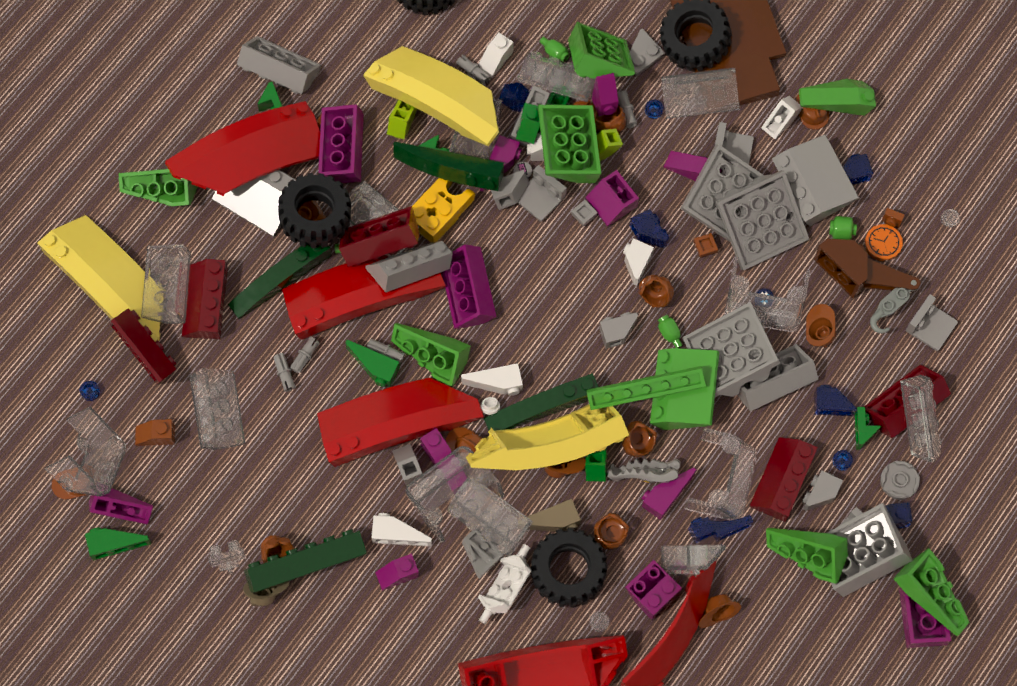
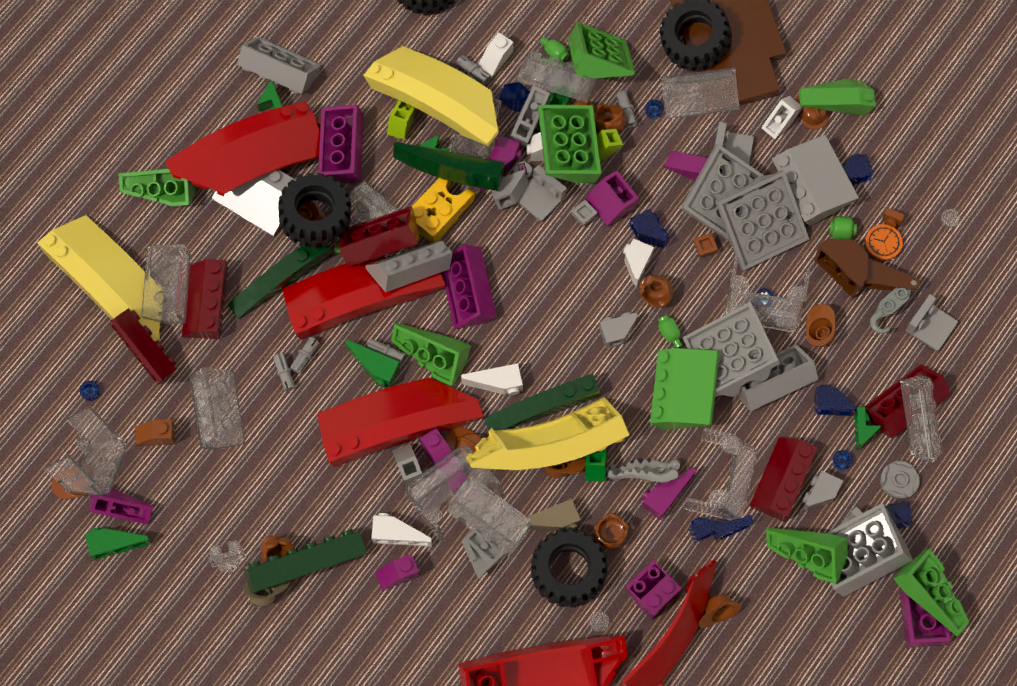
white plate [478,544,532,624] -> none
white plate [481,397,500,415] -> none
green slope [515,103,540,144] -> none
bright green plate [587,366,706,410] -> none
magenta slope [592,73,619,116] -> none
dark orange hair [622,421,657,458] -> none
light grey wing [630,29,665,77] -> none
clear slope [661,545,726,574] -> none

